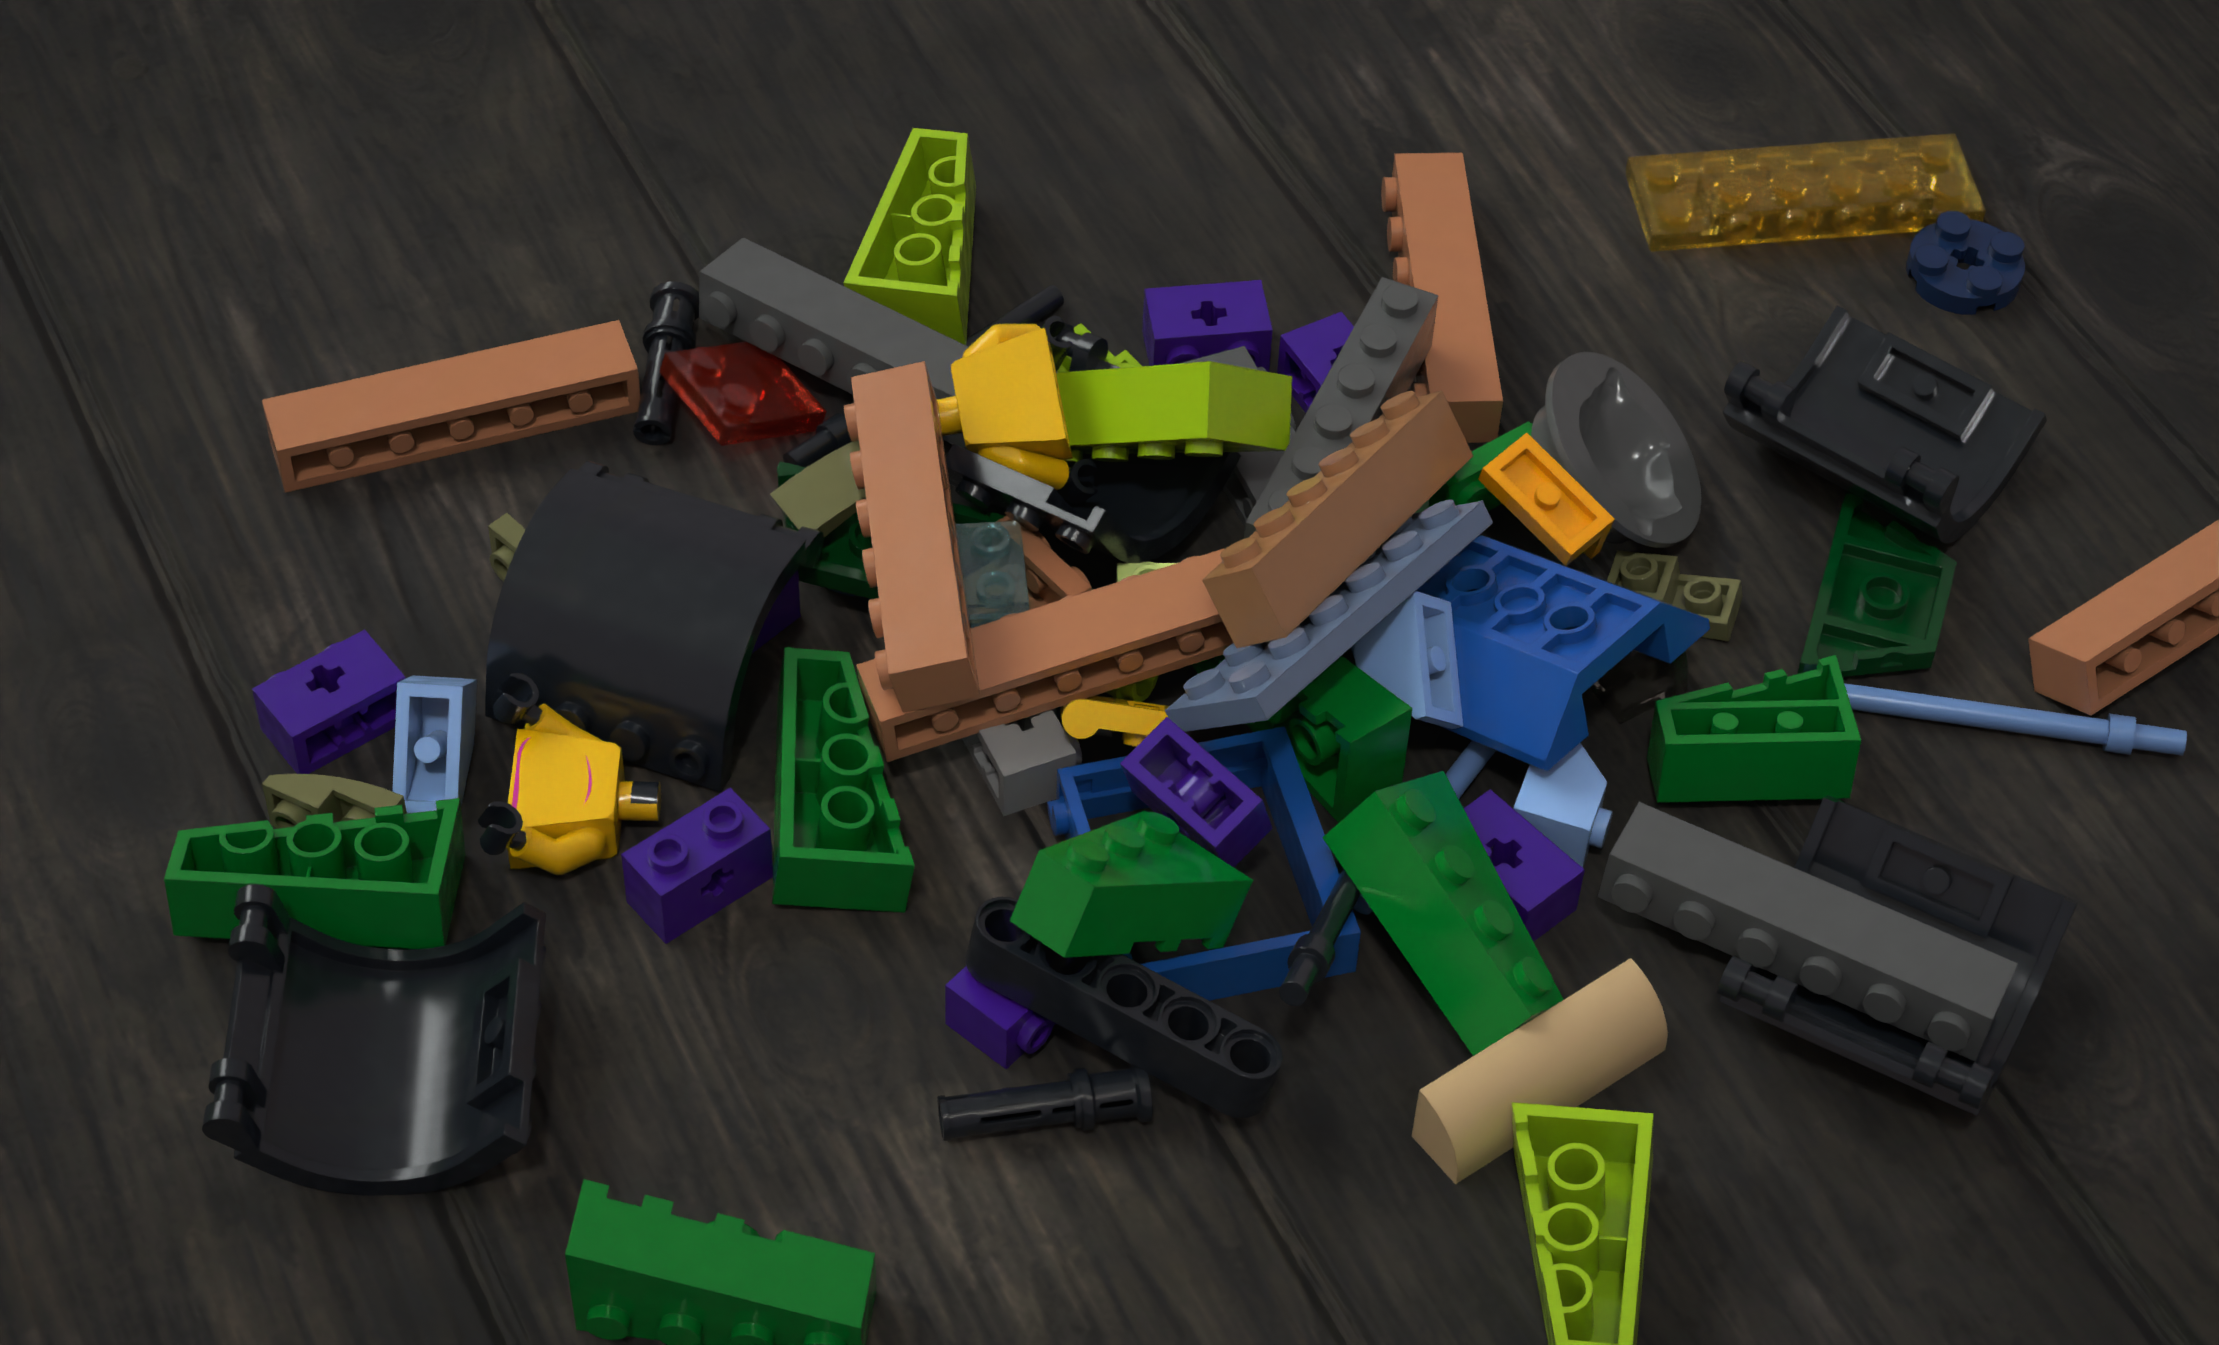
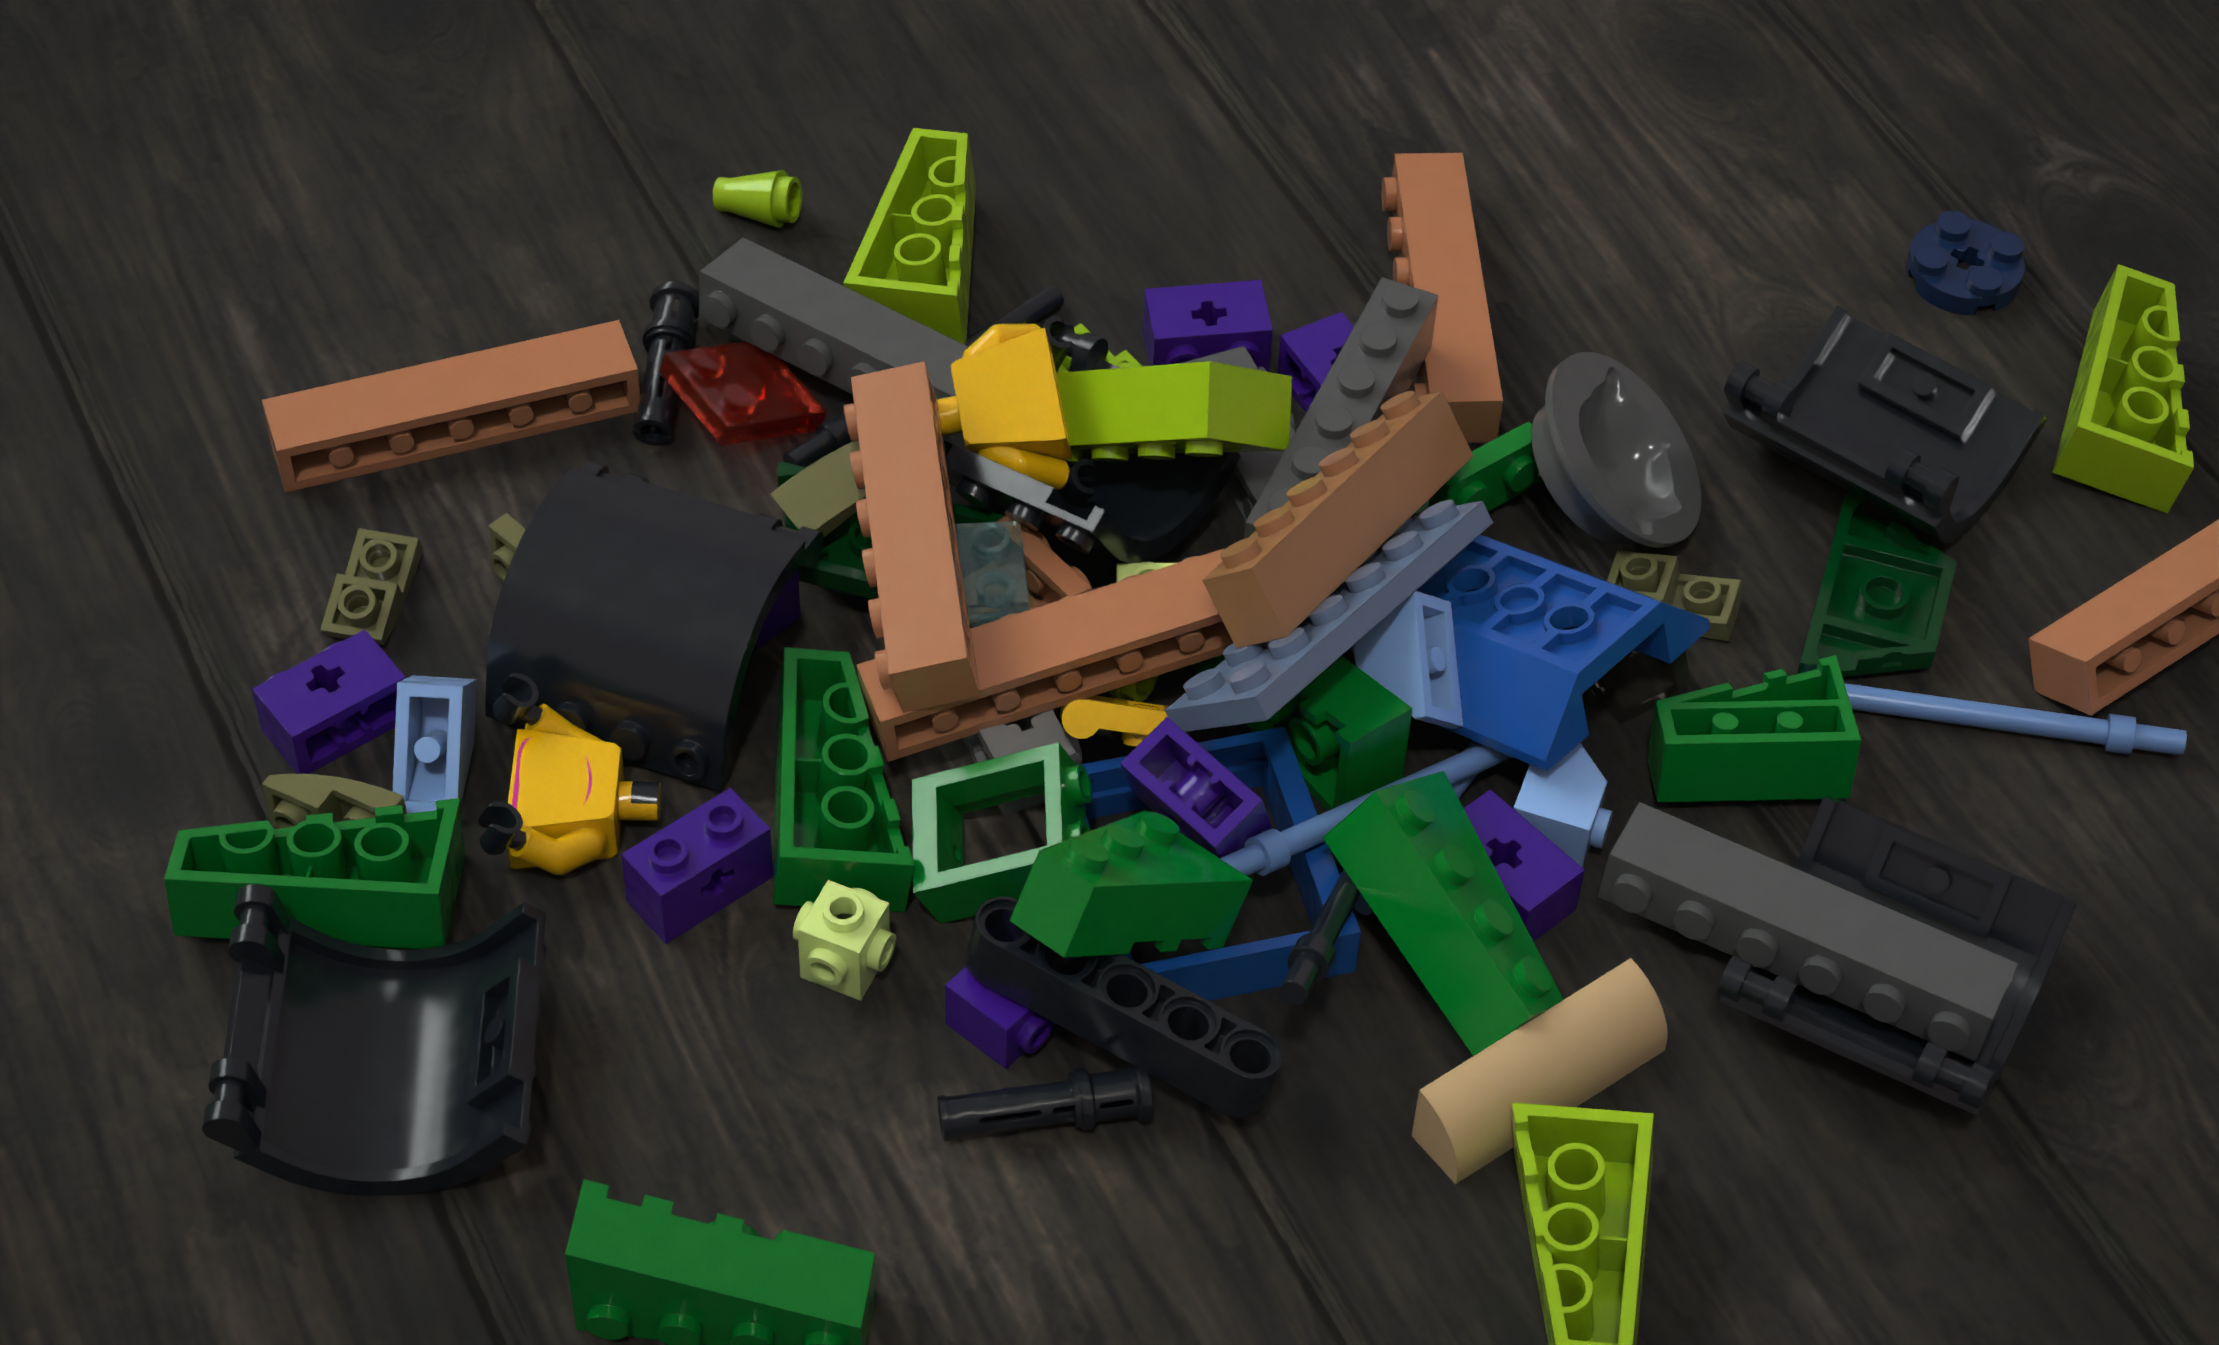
light orange panel [1478,433,1615,566] -> none
clear yellow plate [1625,133,1986,252] -> none
none -> olive slope [320,528,423,645]
none -> lime cone [713,170,802,228]
none -> yellowish green brick [793,880,896,1001]
none -> green window [912,742,1092,924]
none -> medium blue bar [1220,744,1514,876]
none -> lime wedge [2052,264,2194,514]

